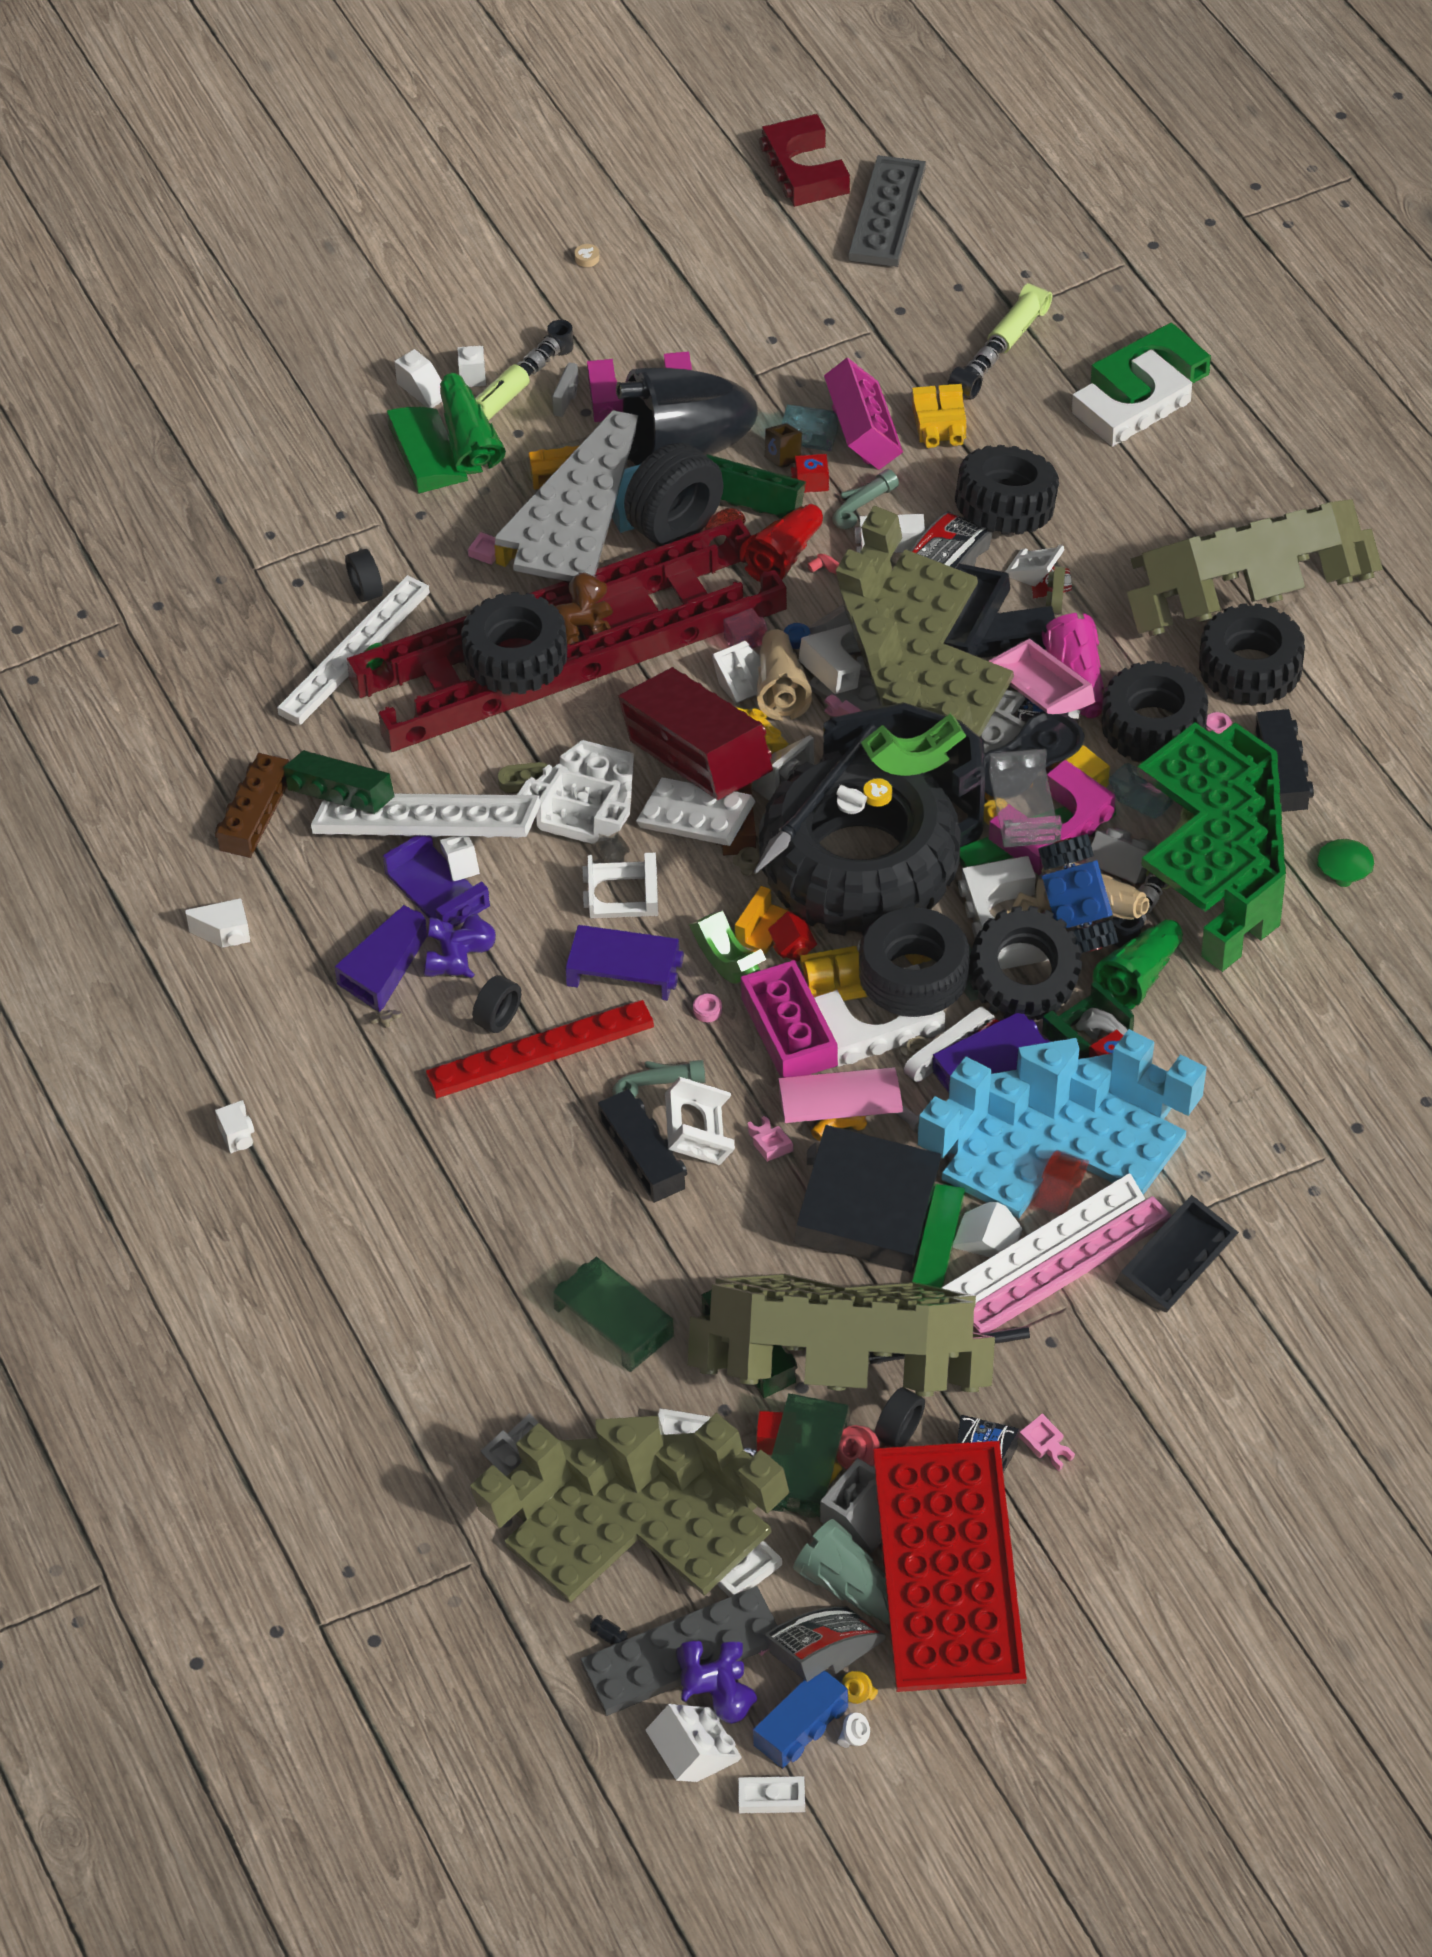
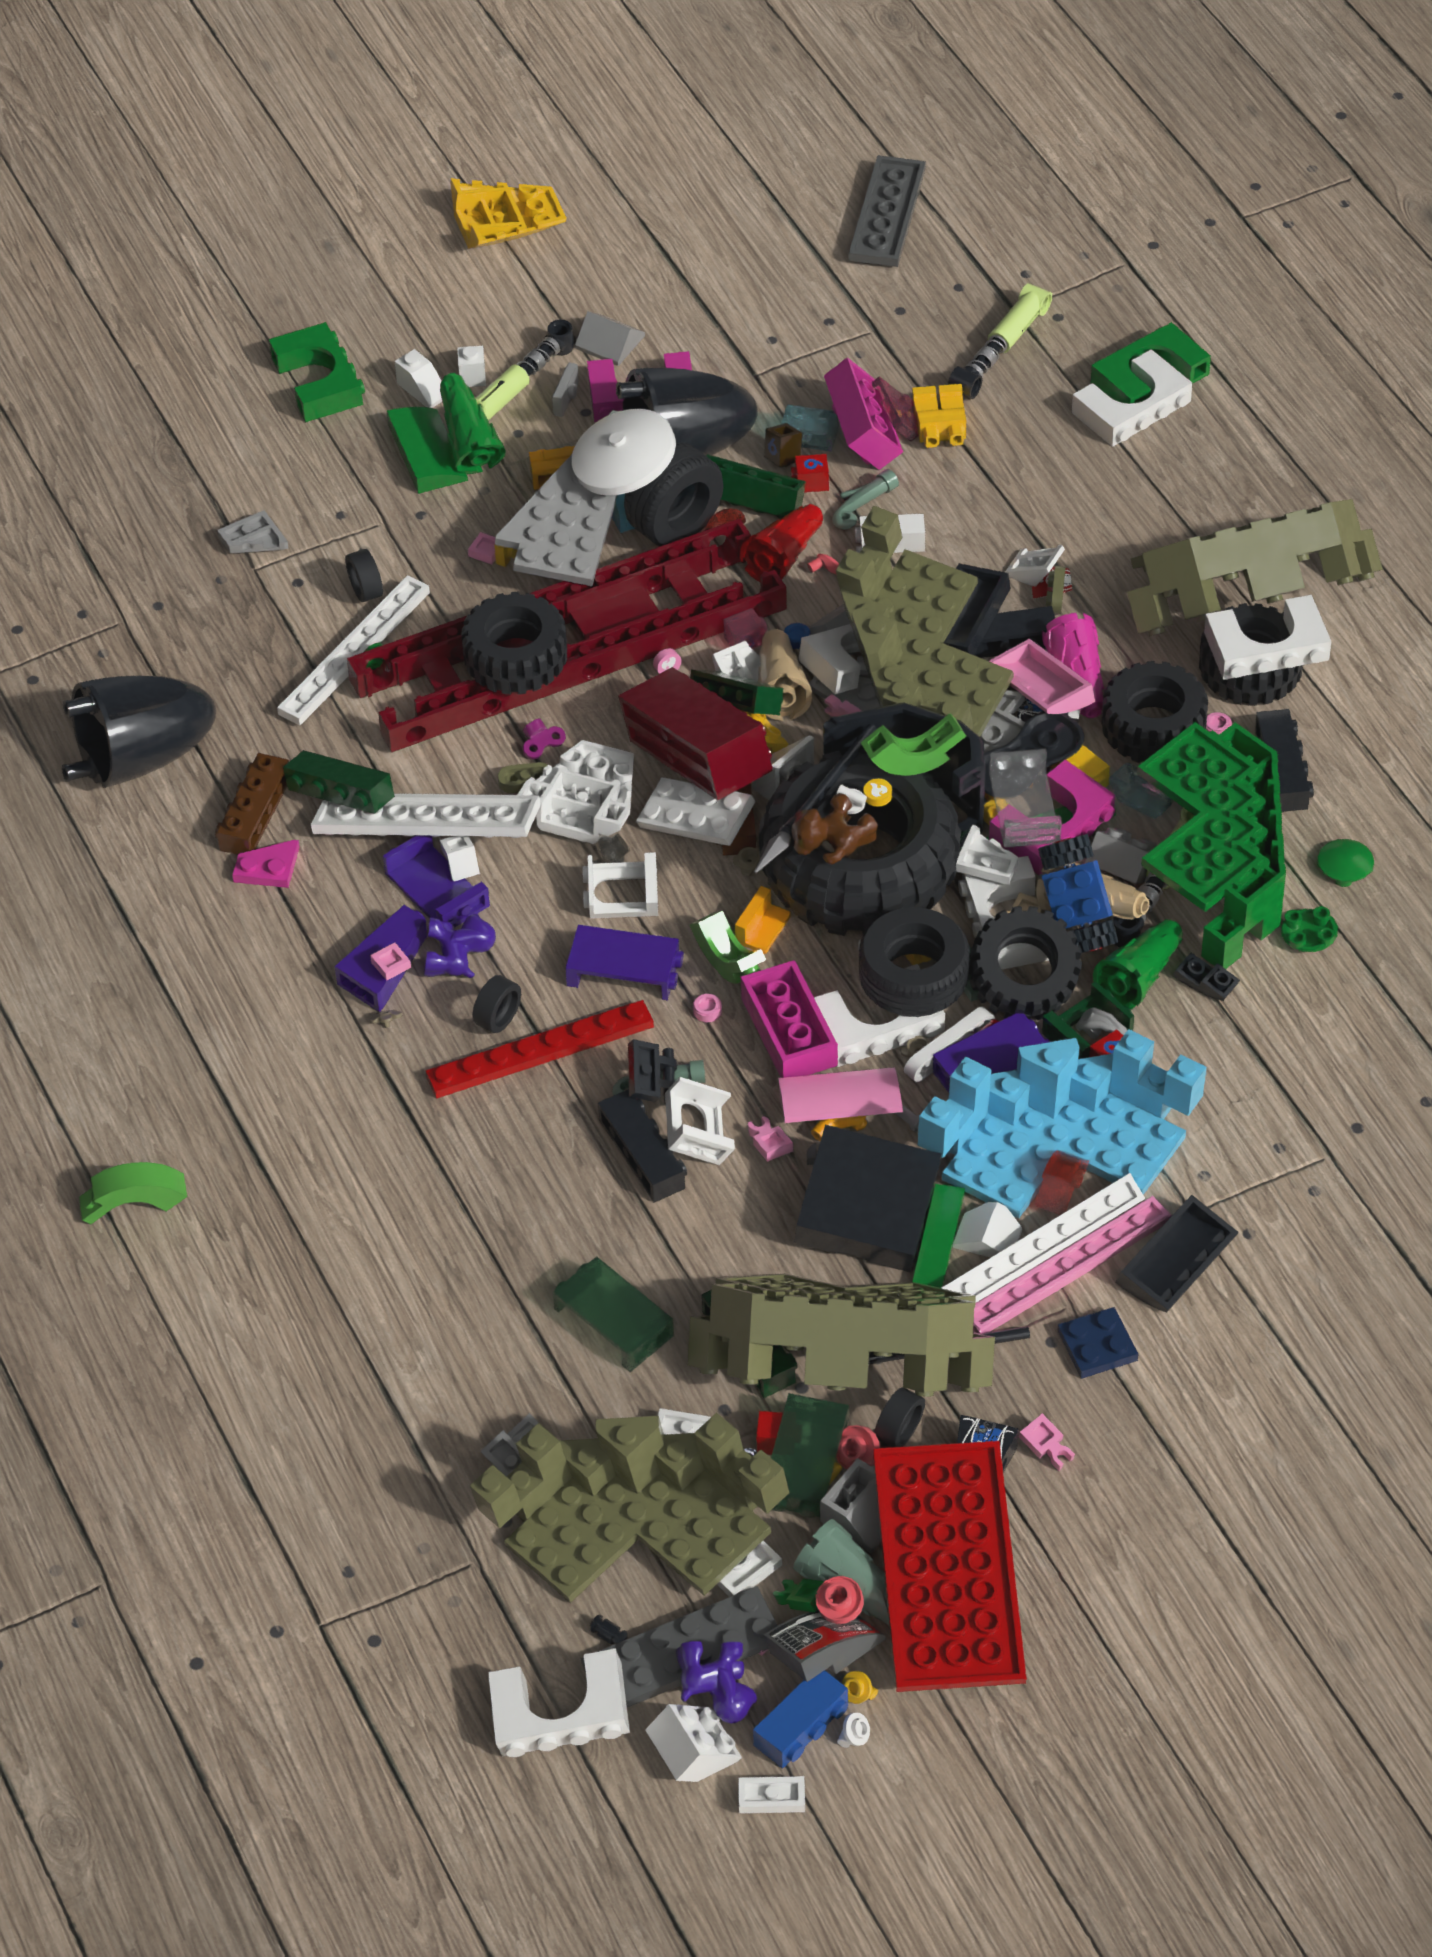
white slope [185,898,250,948] -> none
white brick [215,1100,254,1153] -> none
reddish brown animal [549,572,613,645] -> none
tan tile [574,244,600,267] -> none
dark red arch [759,113,850,207] -> none
red brick [768,911,817,962] -> none
yellow plate [800,946,868,1001] -> none
slope [910,511,993,569] -> none
black tyre [955,445,1059,535] -> none
none -> black windscreen [62,675,216,788]
none -> bright green arch [79,1162,187,1225]
none -> light grey wing [217,510,288,553]
none -> dark pink wing [232,840,300,888]
none -> green arch [268,322,365,423]
none -> bright pink plate [370,942,411,981]
none -> yellow wedge [450,178,566,249]
none -> white arch [488,1649,630,1757]
none -> magenta piece [522,718,566,760]
none -> white dish [572,409,676,495]
none -> light grey slope [575,311,645,366]
none -> black plate [628,1039,677,1105]
none -> bright pink tile [653,648,681,674]
none -> dark green brick [690,669,784,715]
none -> green plate [772,1578,824,1613]
none -> reddish brown animal [792,793,878,865]
none -> coral plate [816,1576,864,1624]
none -> clear pink wing [871,376,919,441]
none -> white wing [956,825,1018,885]
none -> dark blue plate [1058,1307,1138,1379]
none -> black slope [1173,952,1240,1001]
none -> white arch [1204,595,1331,680]
none -> green dish [1281,906,1338,952]

